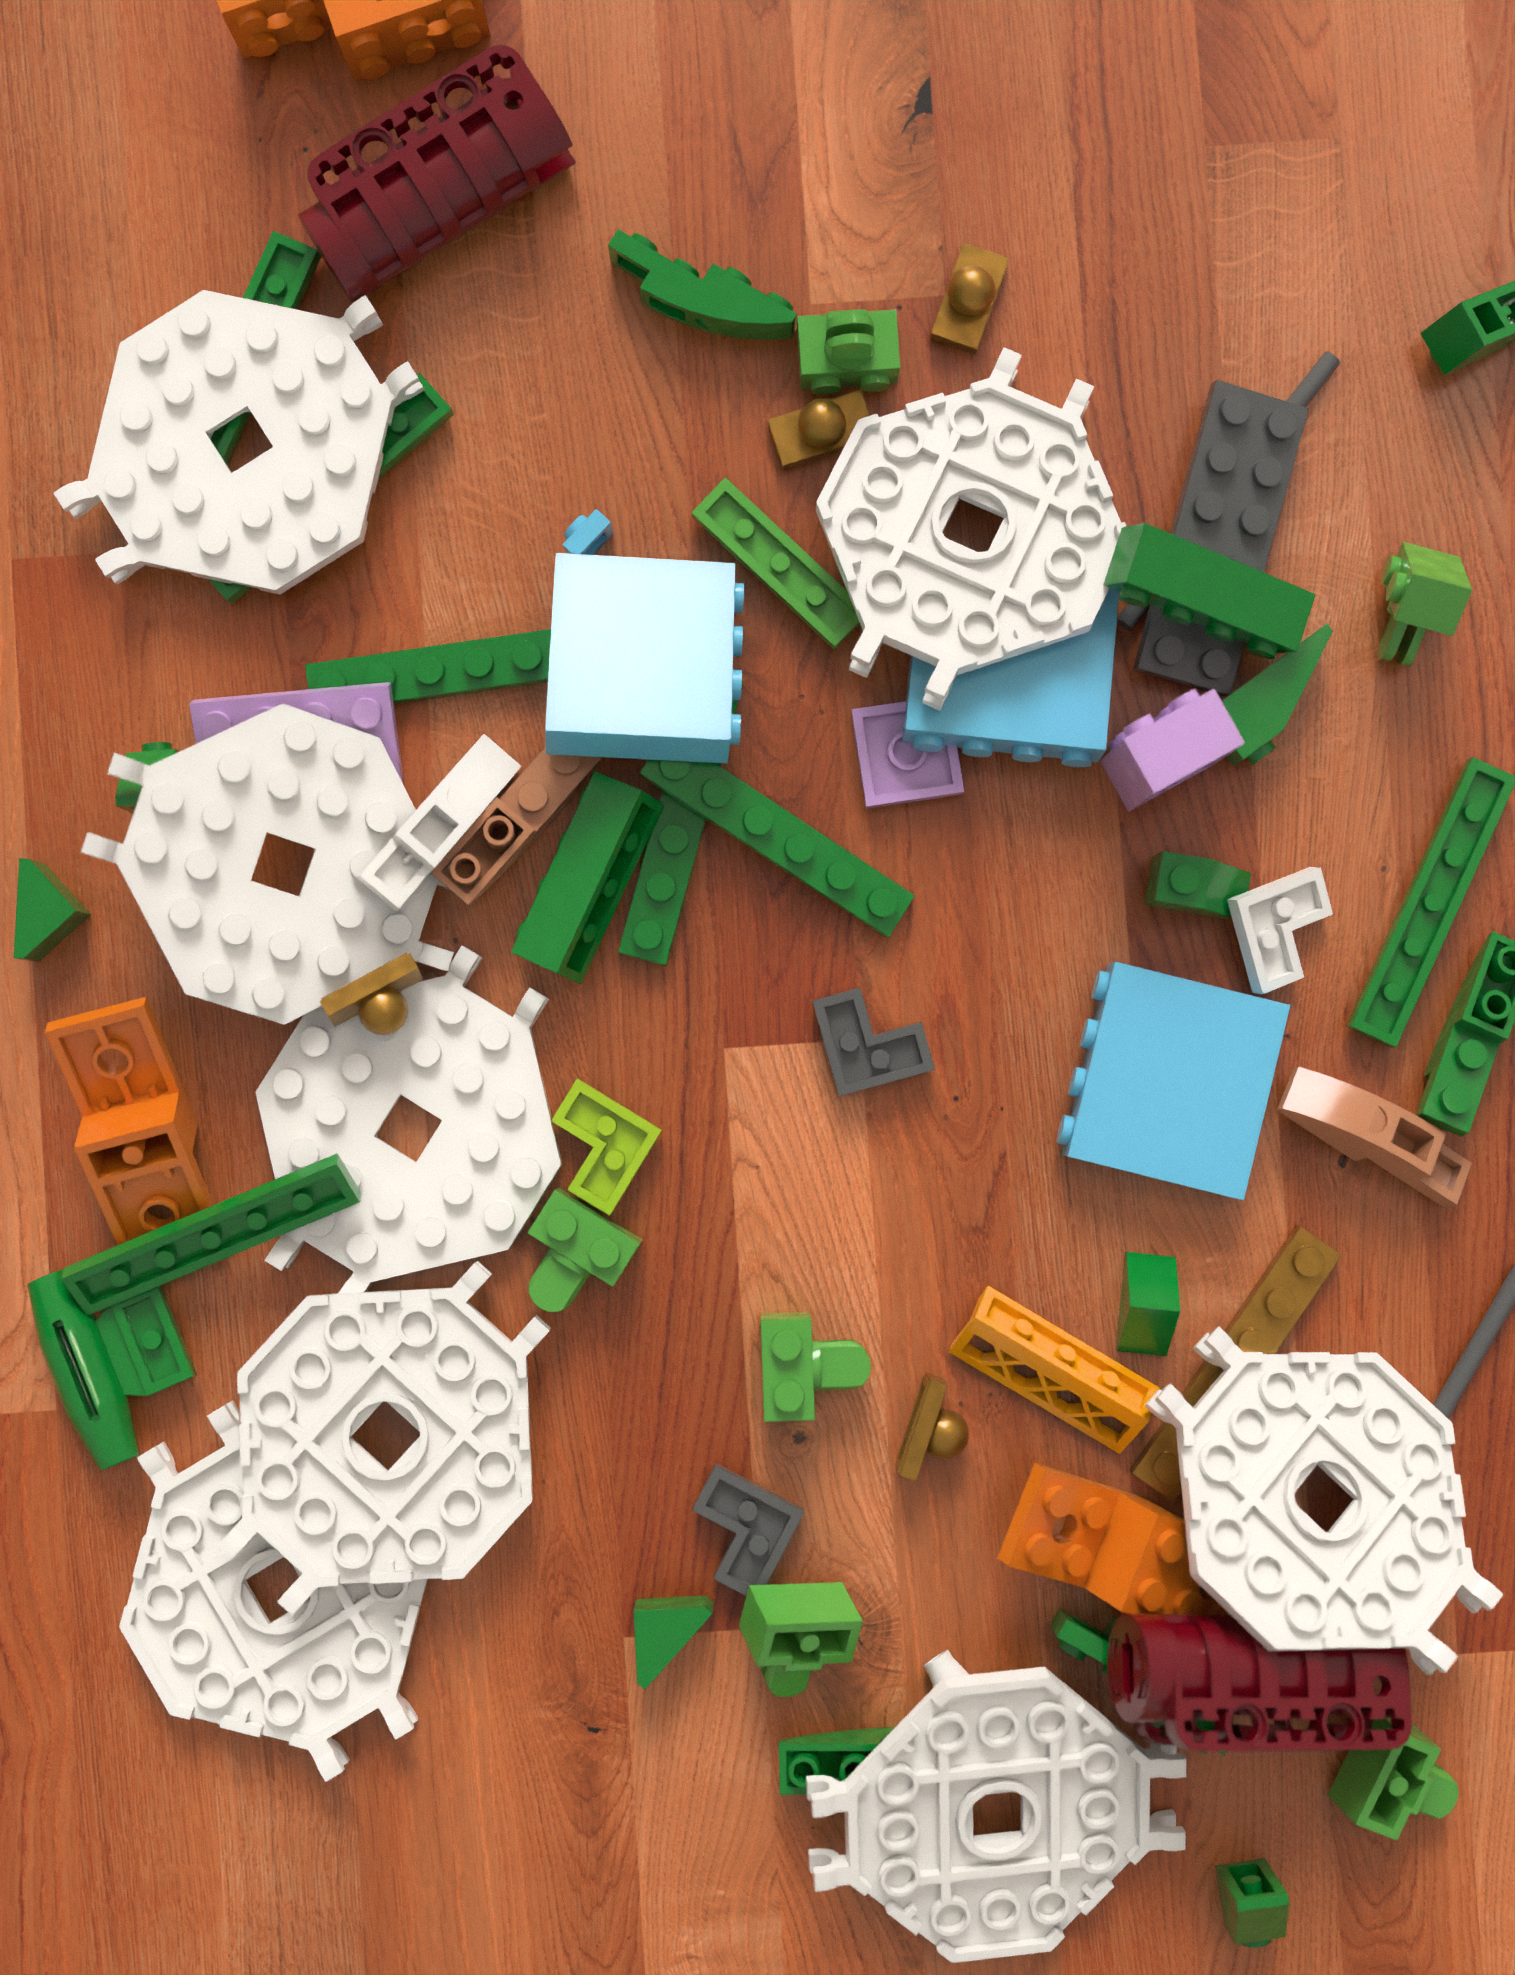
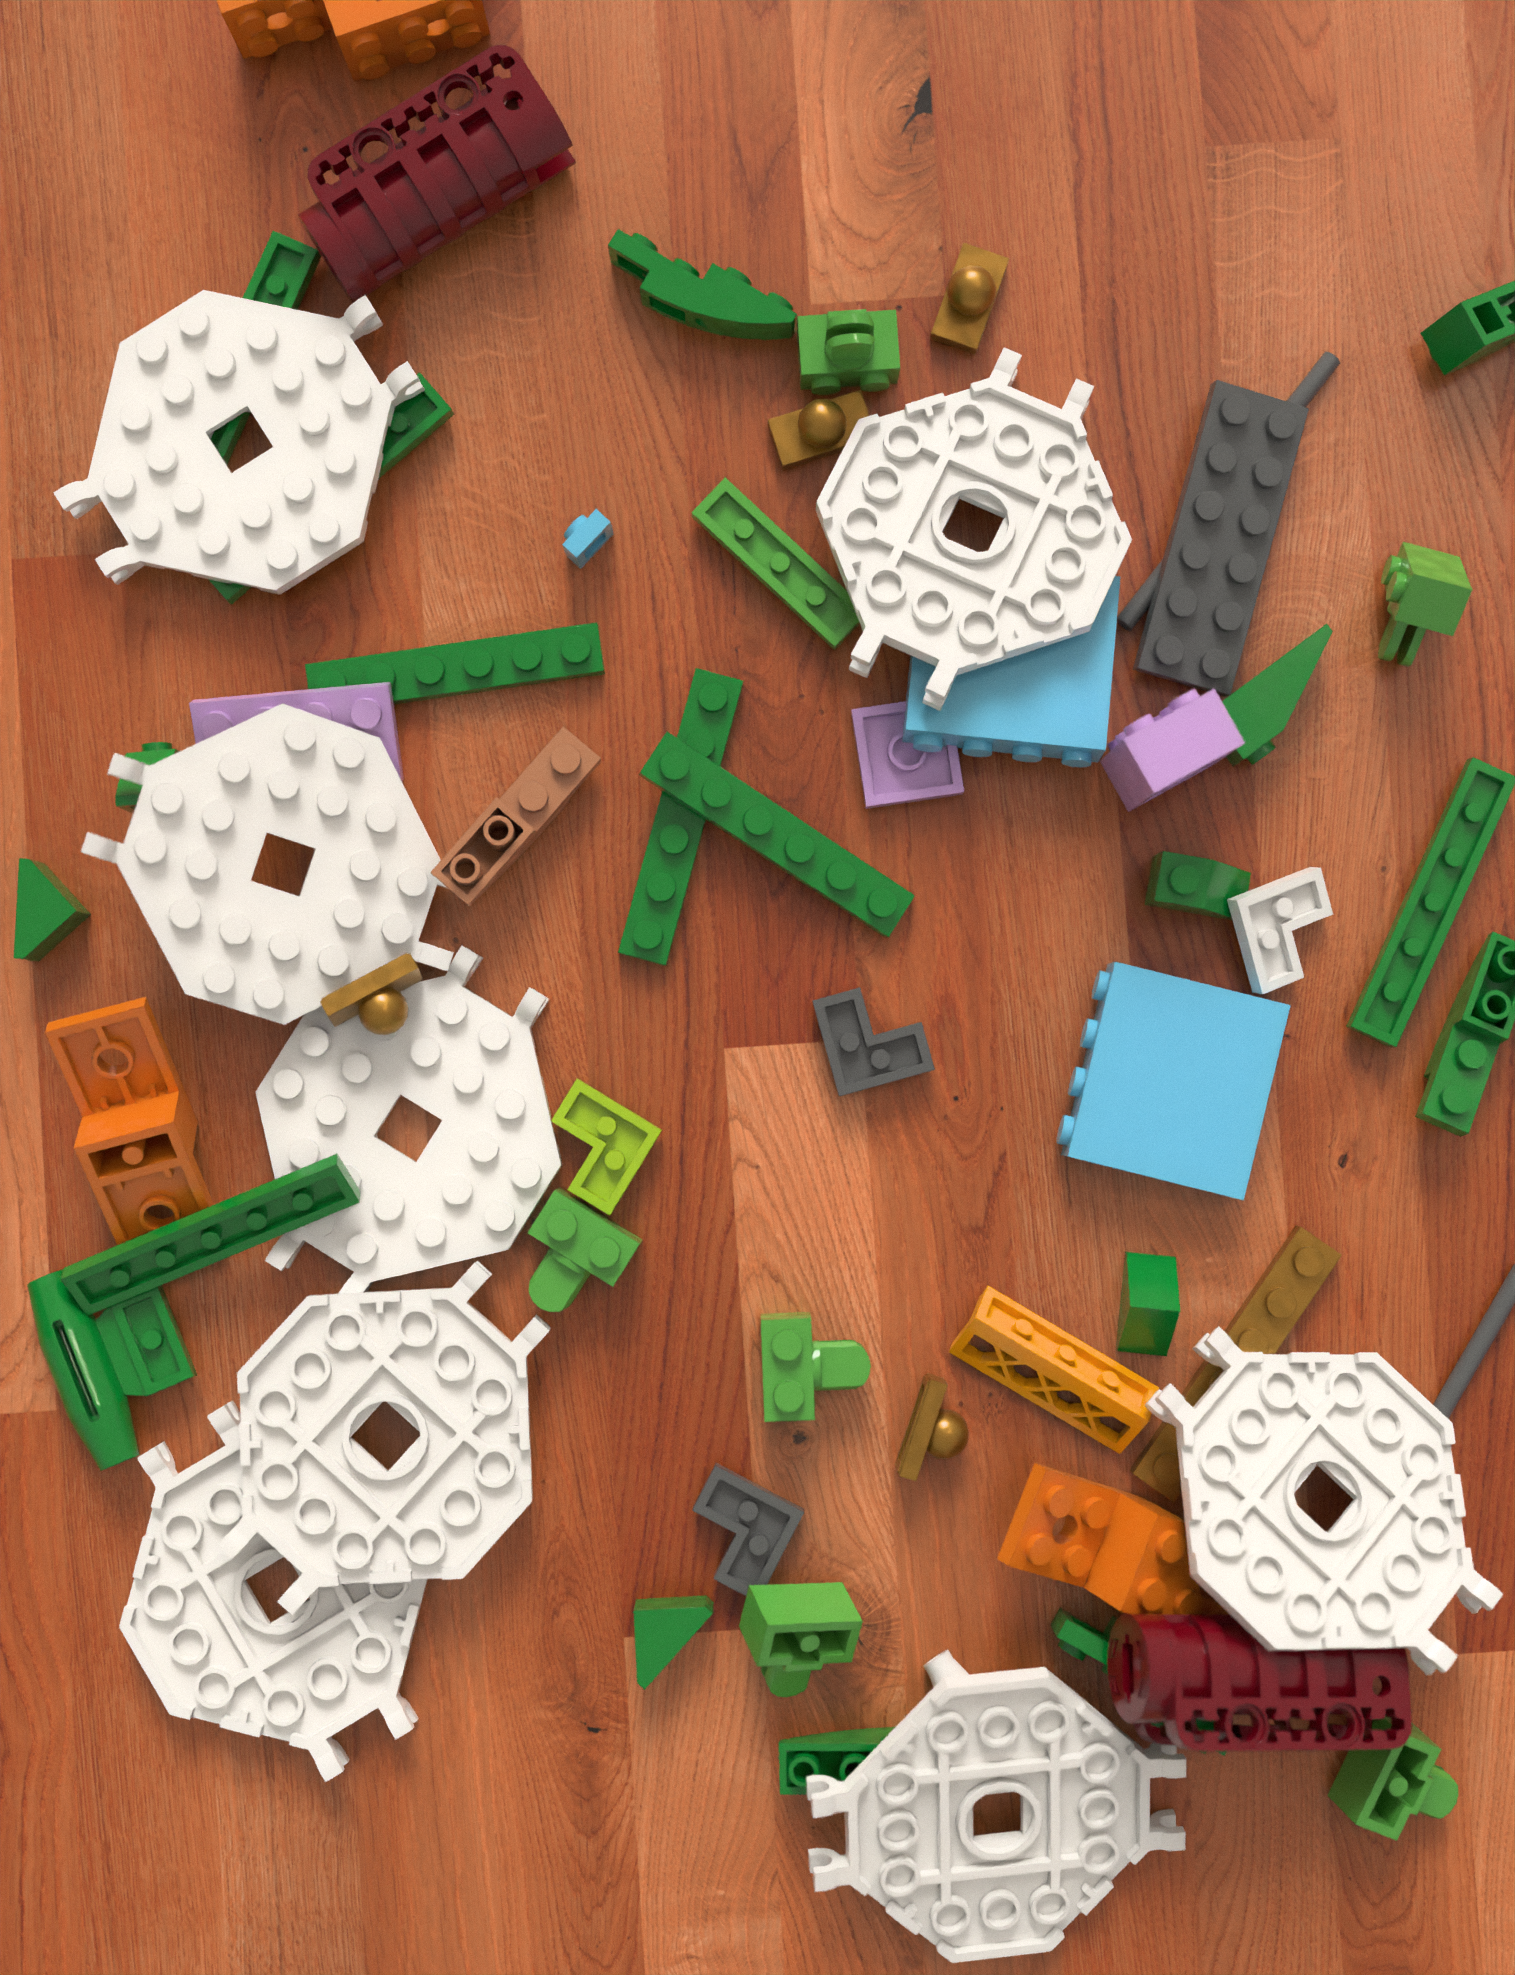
white slope [357,734,522,911] -> none
green brick [511,771,664,984] -> none
brick [545,553,744,763] -> none
green brick [1103,523,1316,659] -> none
green slope [1215,1858,1289,1948] -> none
nougat slope [1277,1067,1472,1209] -> none

